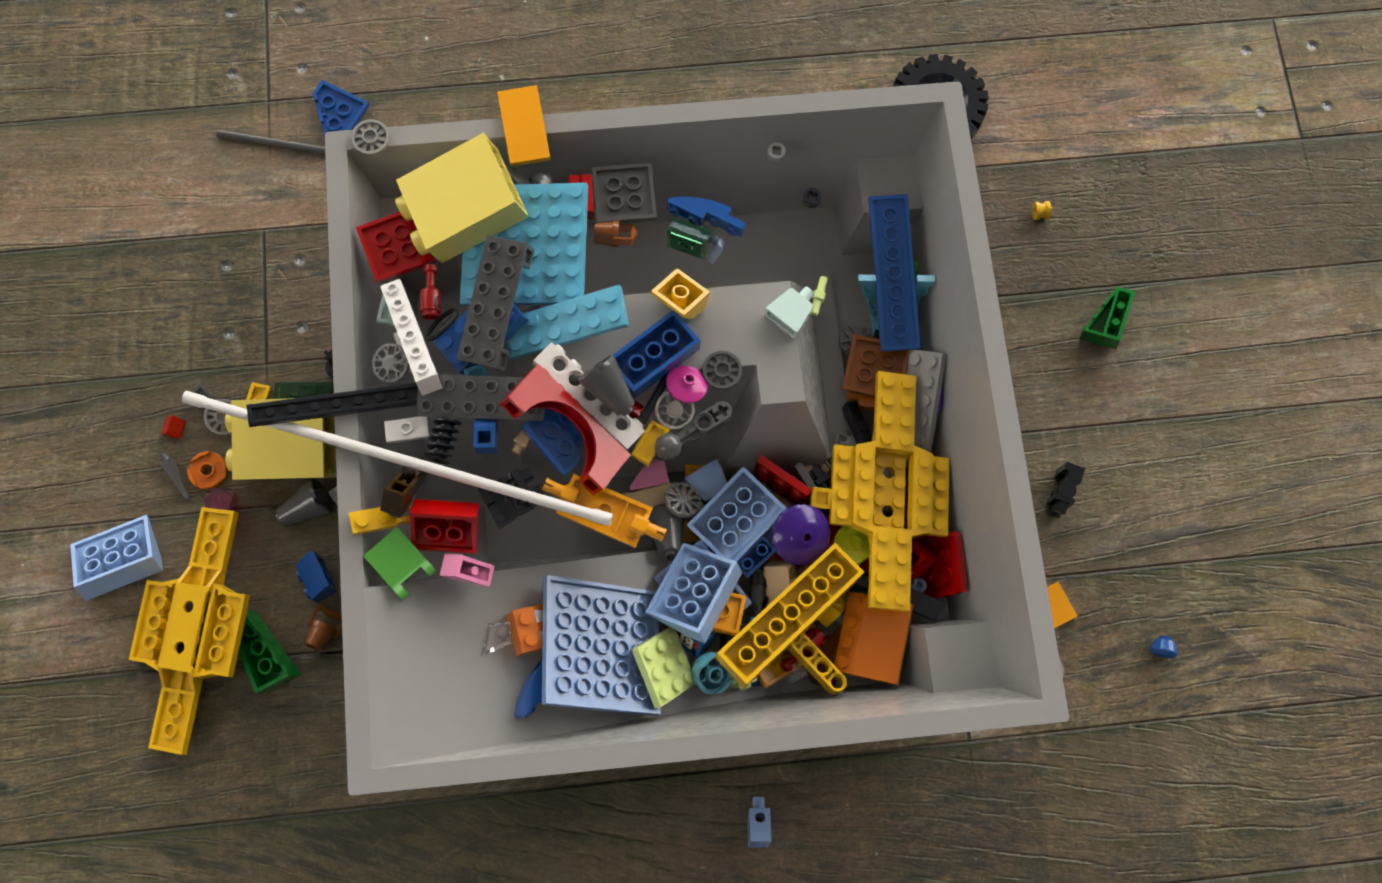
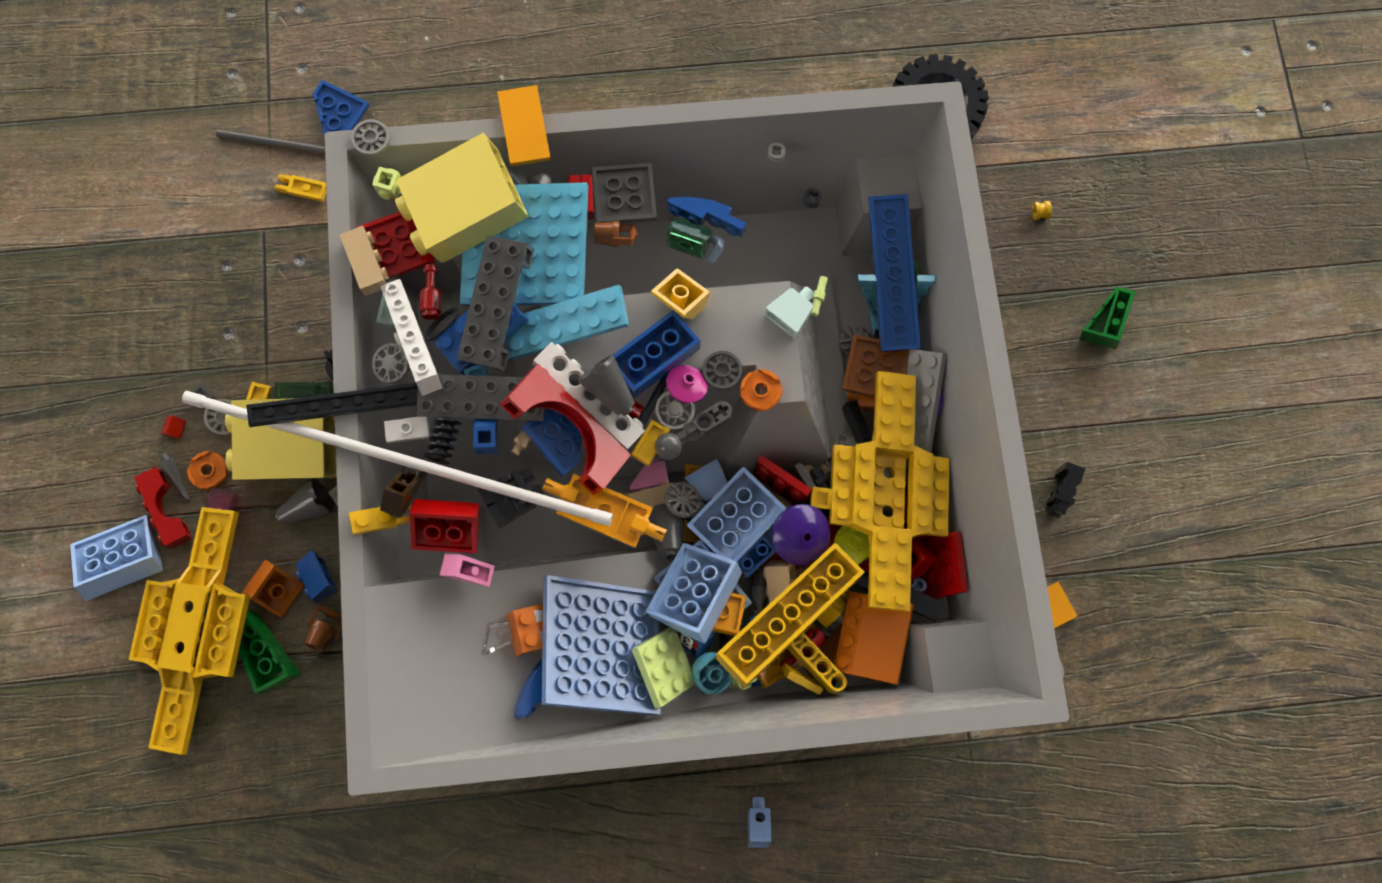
bright green flag [363,527,437,601] -> none
blue cone [1149,635,1178,659] -> none
none -> red arch [134,467,193,549]
none -> orange slope [242,560,305,618]
none -> yellow hinge [274,174,327,202]
none -> tan brick [339,225,389,296]
none -> yellowish green brick [372,167,402,200]
none -> orange tile [740,369,782,411]
none -> yellow tile [781,663,824,695]

